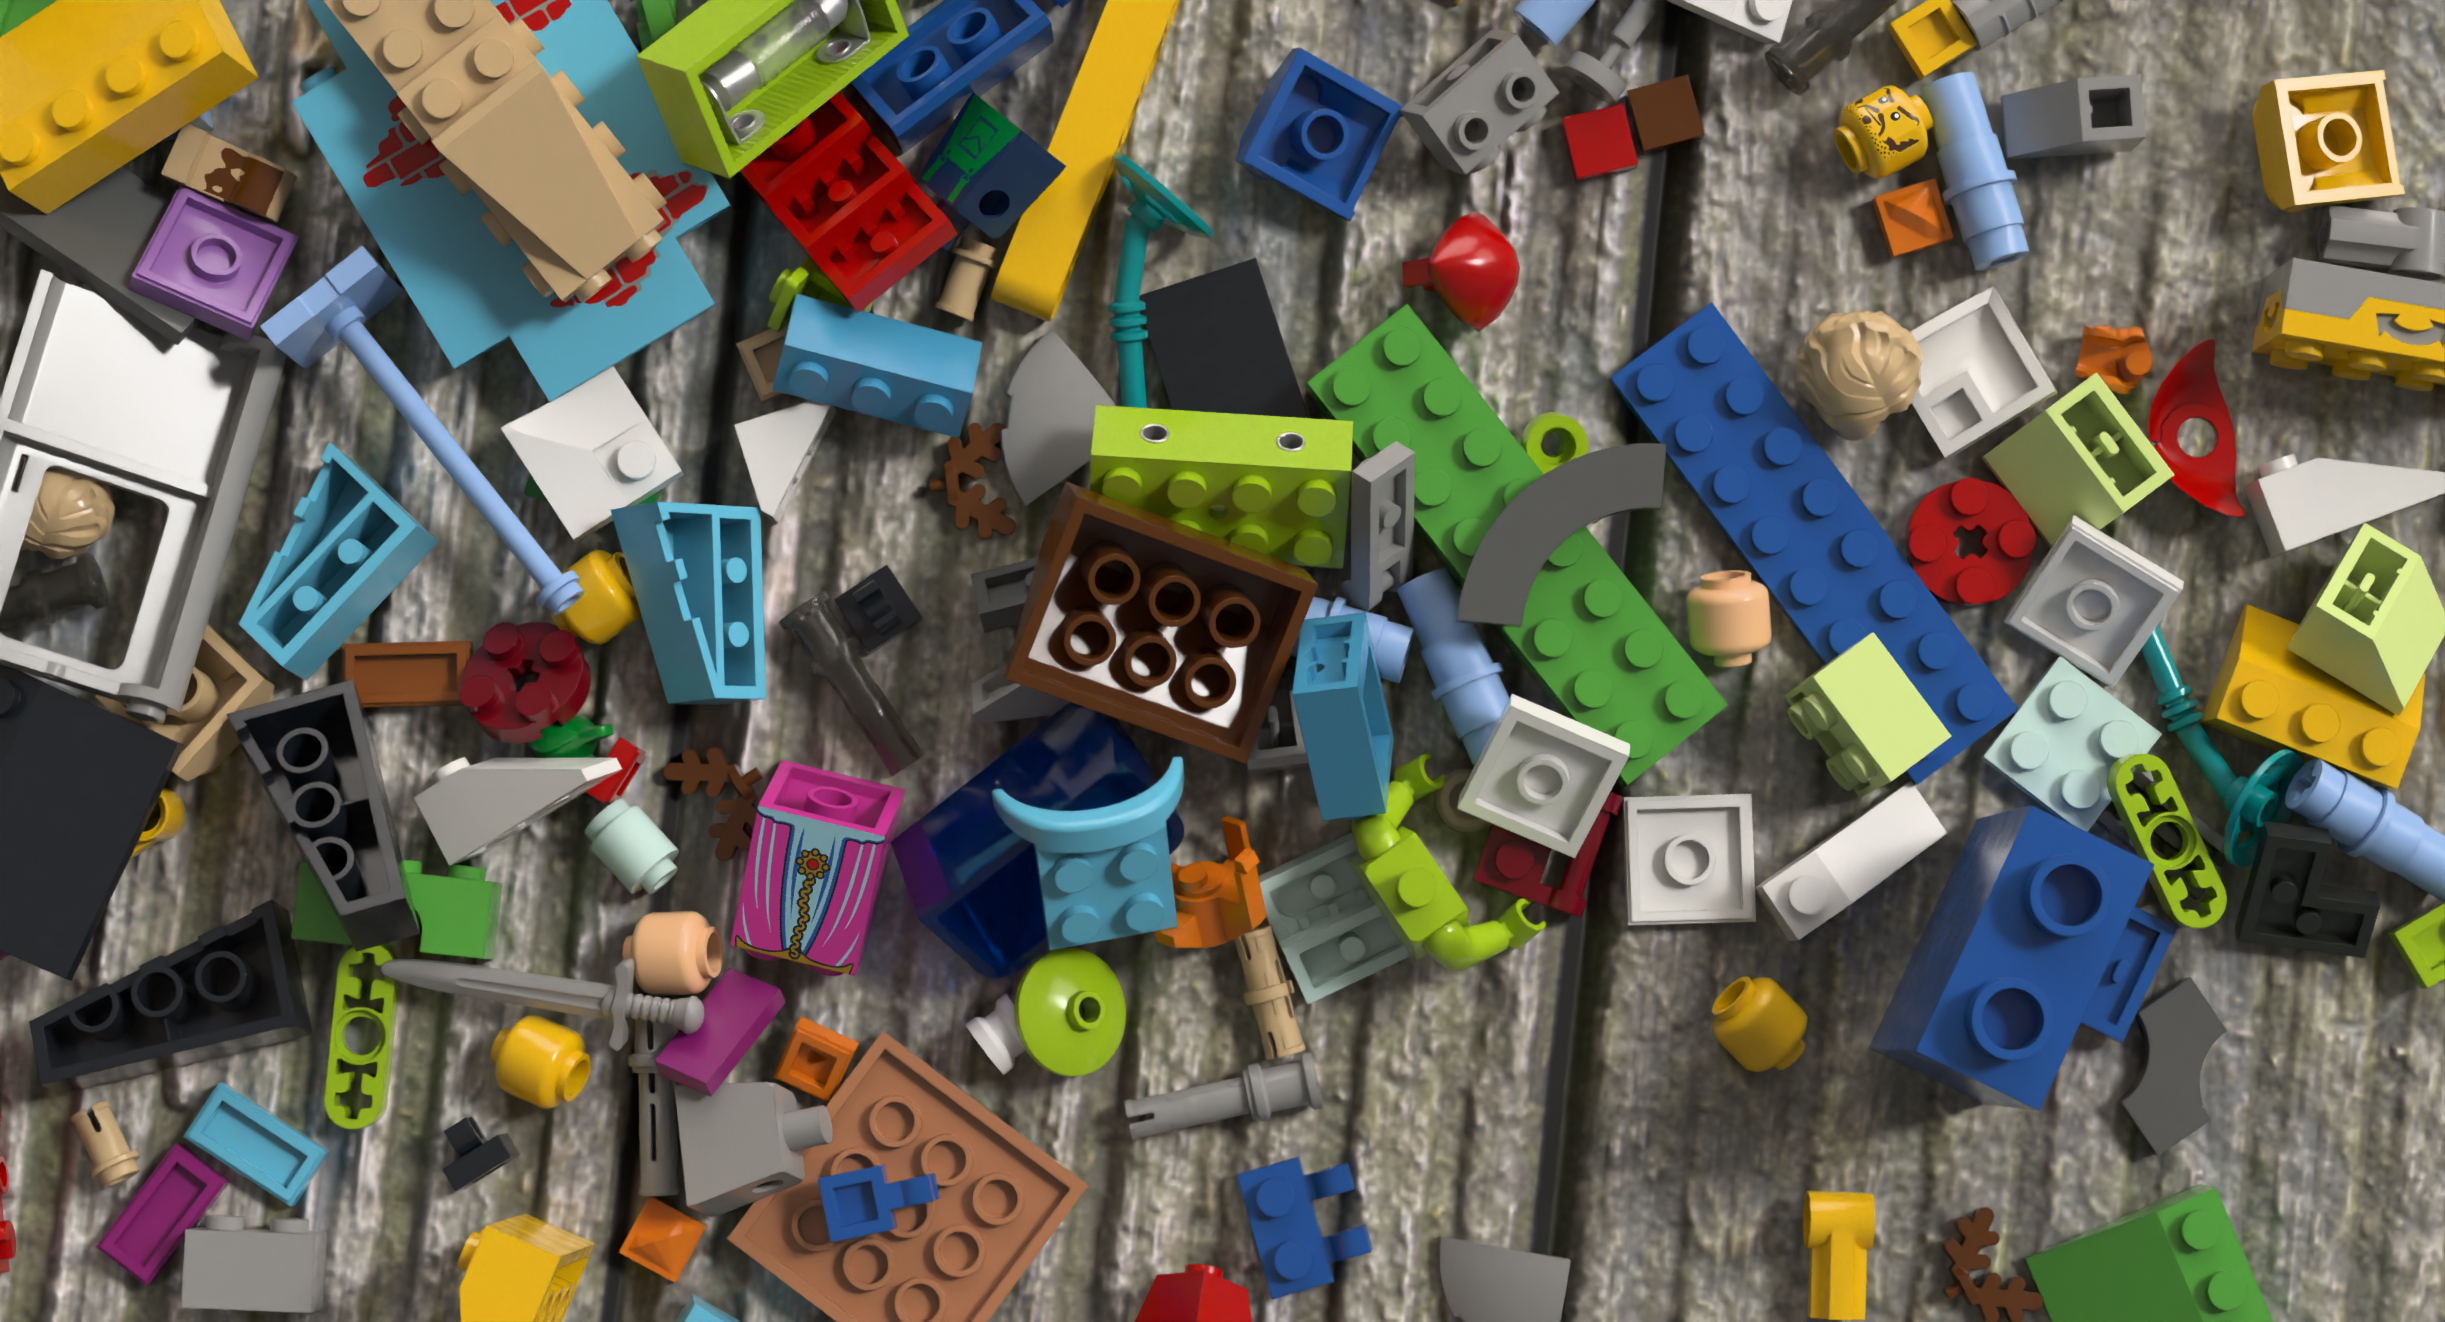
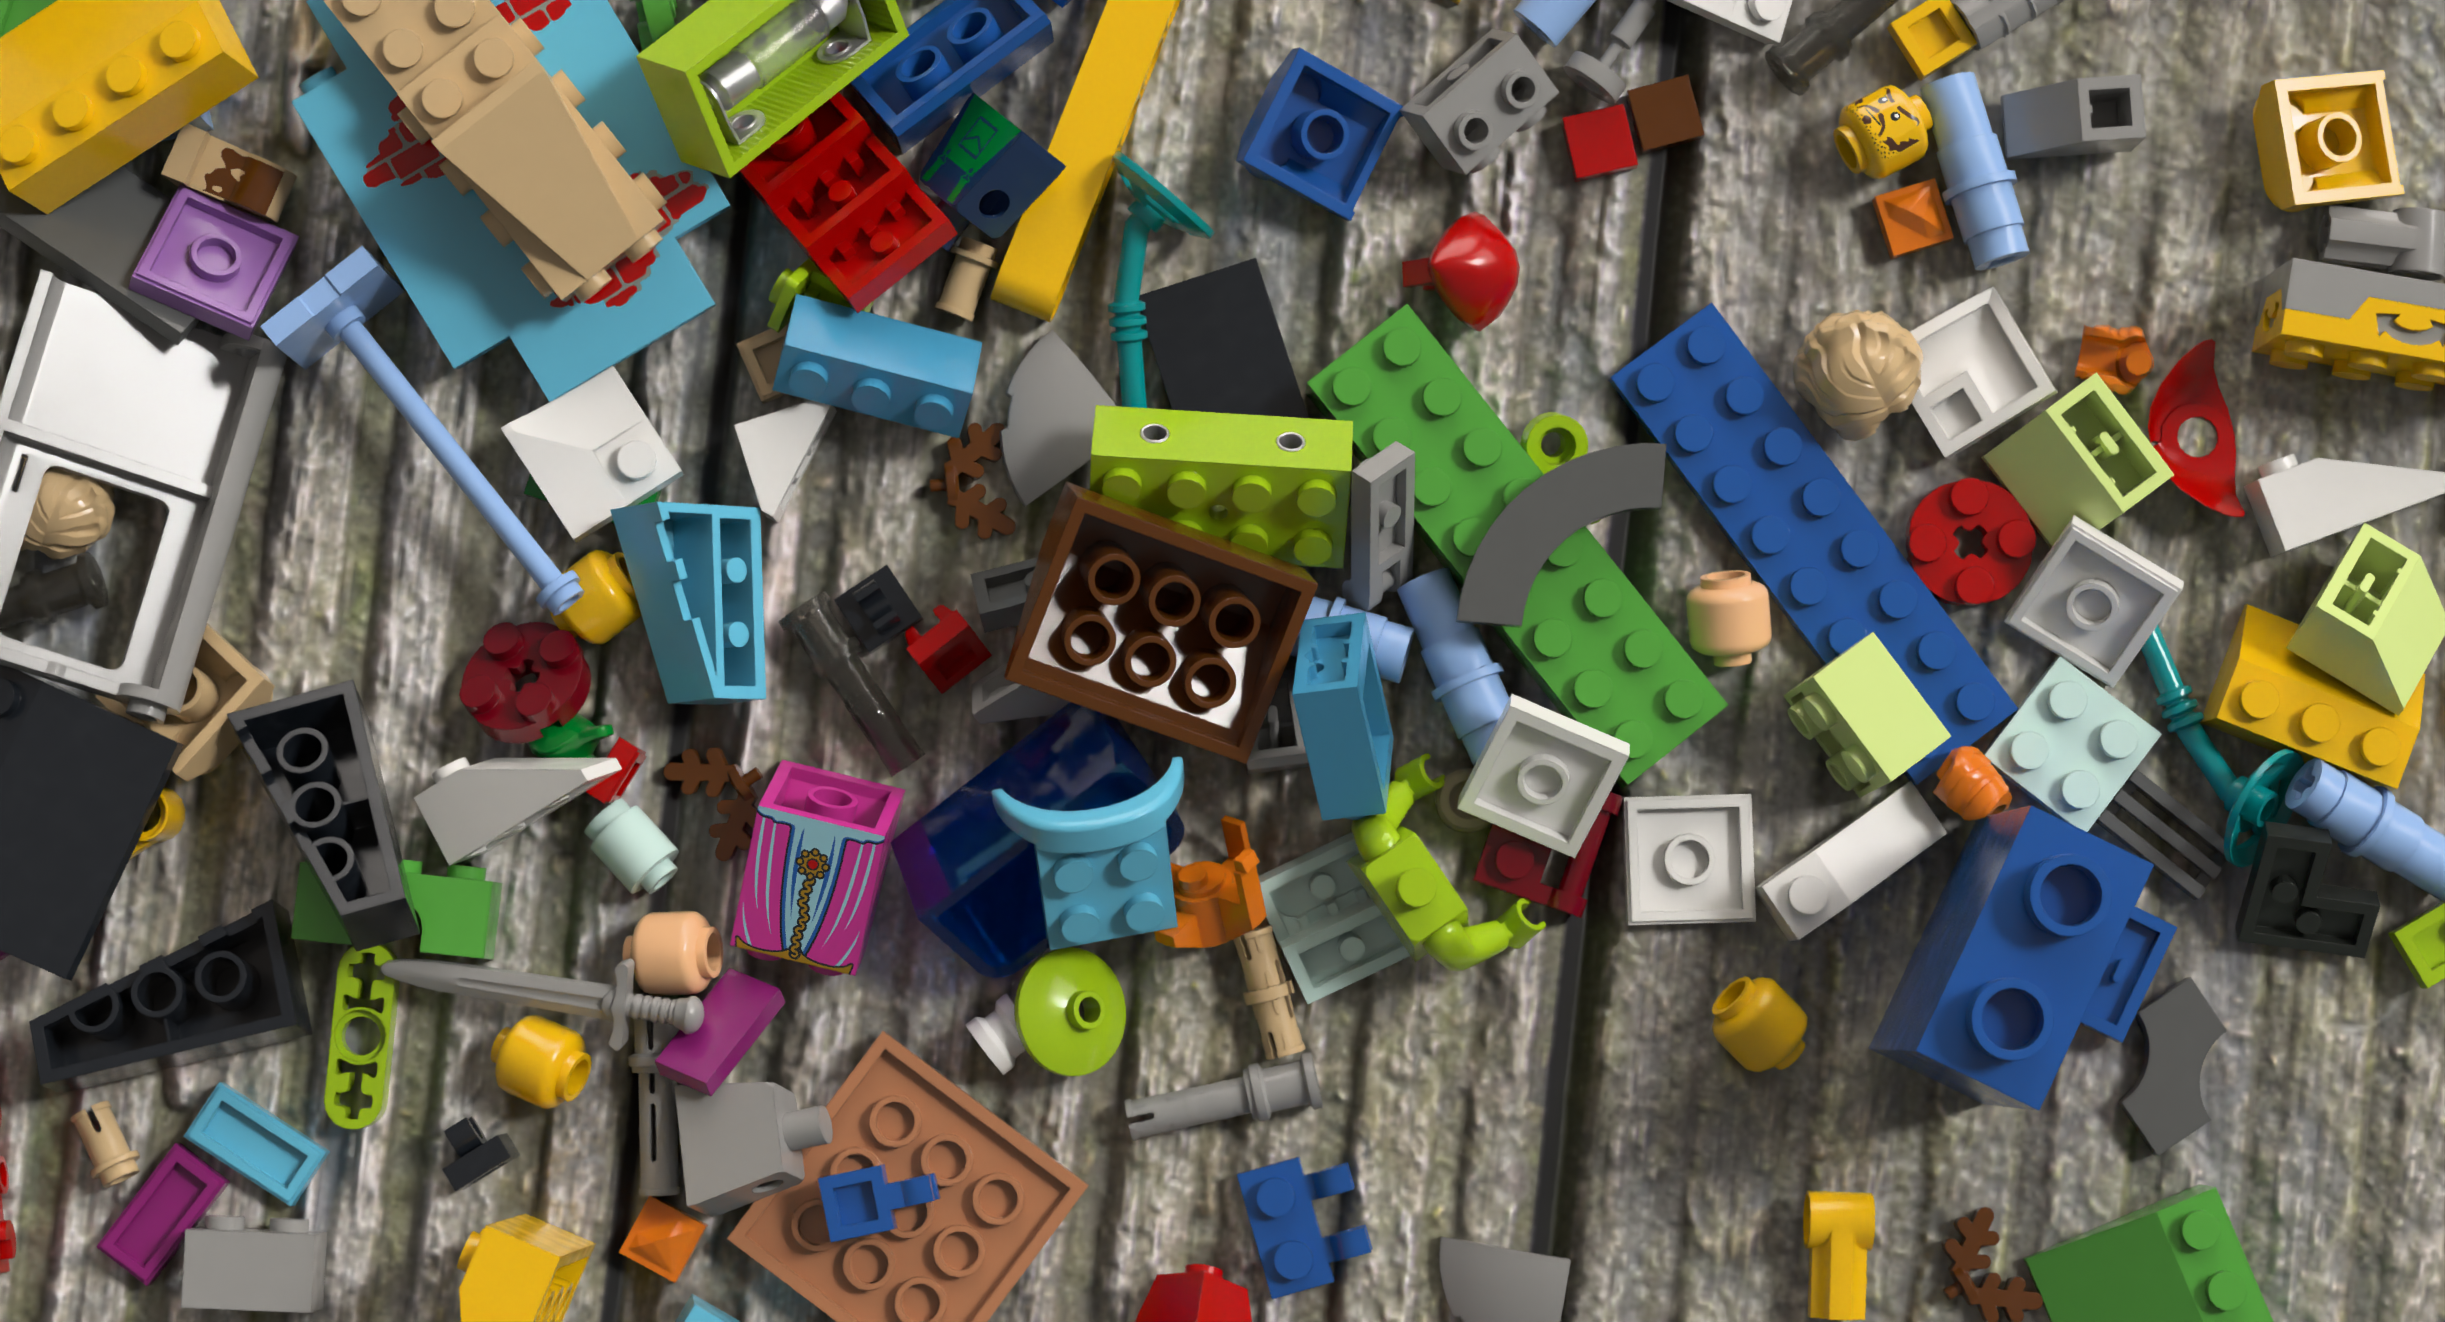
medium azure wedge [239,442,439,681] -> none
dark orange tile [342,641,473,708] -> none
orange tile [773,1016,859,1103] -> none
lime beam [2107,754,2227,928] -> none
none -> red tile [905,605,992,694]
none -> orange arm [1932,746,2012,821]

